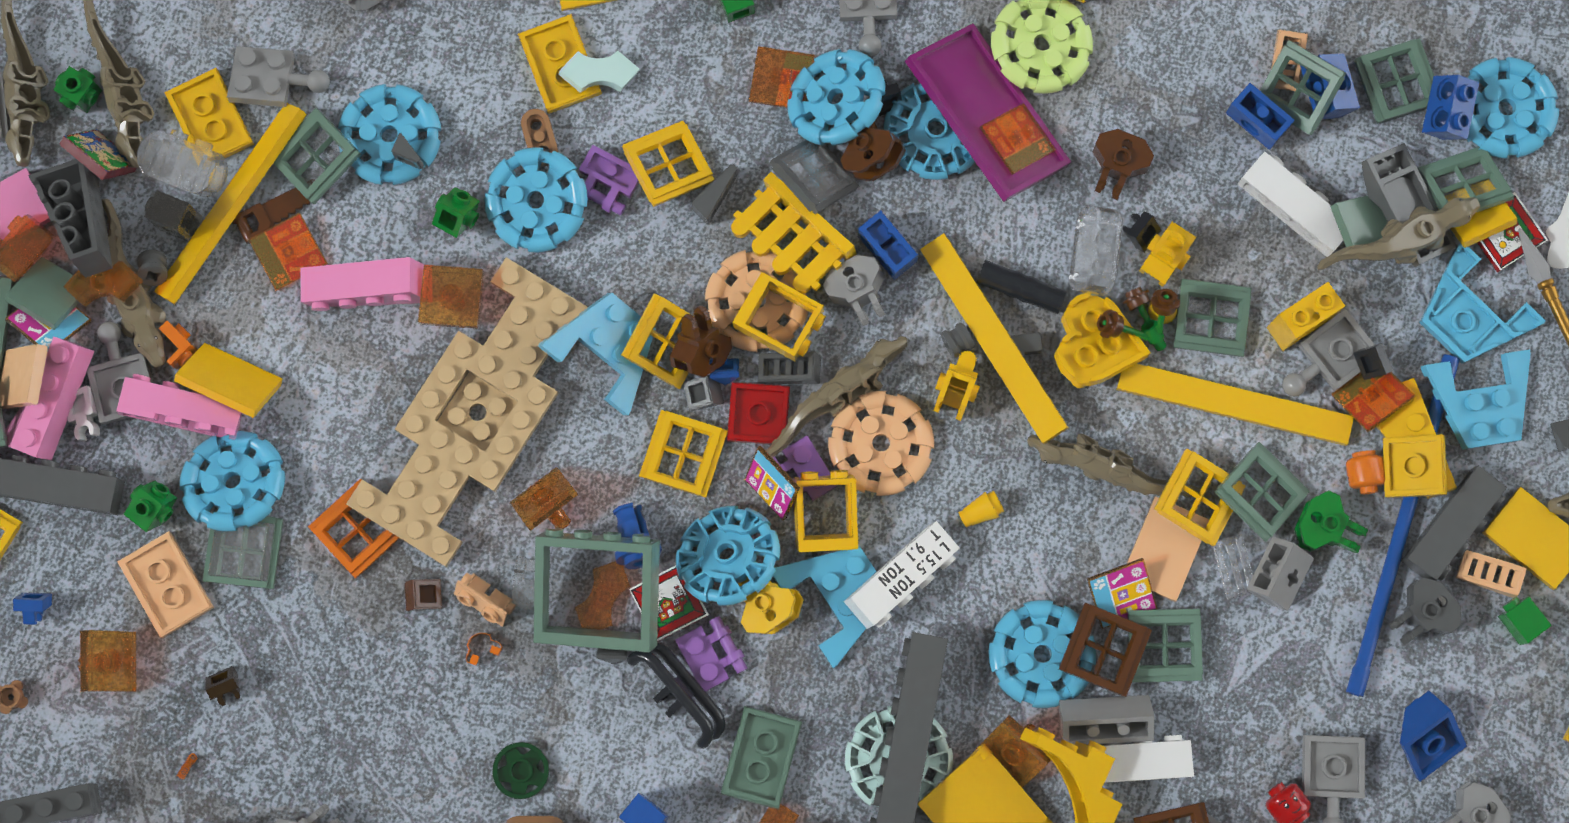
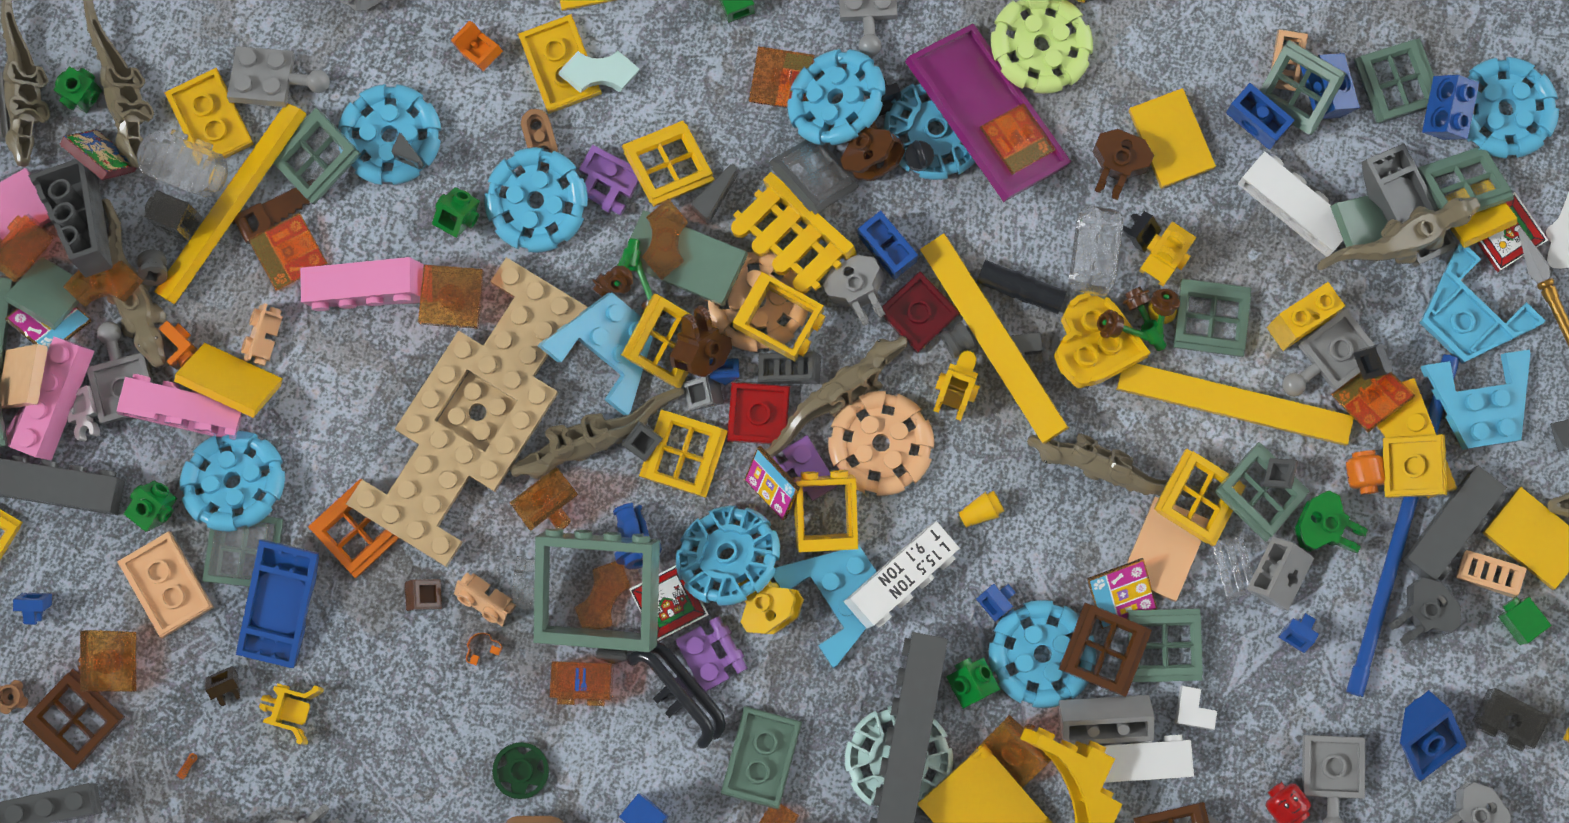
none -> reddish brown piece [22,668,125,770]
none -> blue slope [236,539,319,668]
none -> light nougat hinge [241,303,283,366]
none -> yellow piece [259,683,324,745]
none -> orange bracket [451,21,503,72]
none -> dark tan animal [510,388,685,479]
none -> clear orange brick [550,661,614,707]
none -> plant [592,238,666,317]
none -> sand green tile [619,210,748,307]
none -> dark grey slope [621,421,663,462]
none -> clear orange tile [642,198,688,280]
none -> dark red tile [882,271,960,354]
none -> black tile [905,140,934,172]
none -> green brick [946,657,1000,709]
none -> blue tile [976,584,1016,622]
none -> yellow tile [1128,88,1216,189]
none -> white piece [1175,686,1217,730]
none -> dark grey slope [1263,458,1298,489]
none -> blue tile [1278,613,1319,653]
none -> clear smoke brick [1472,688,1550,752]

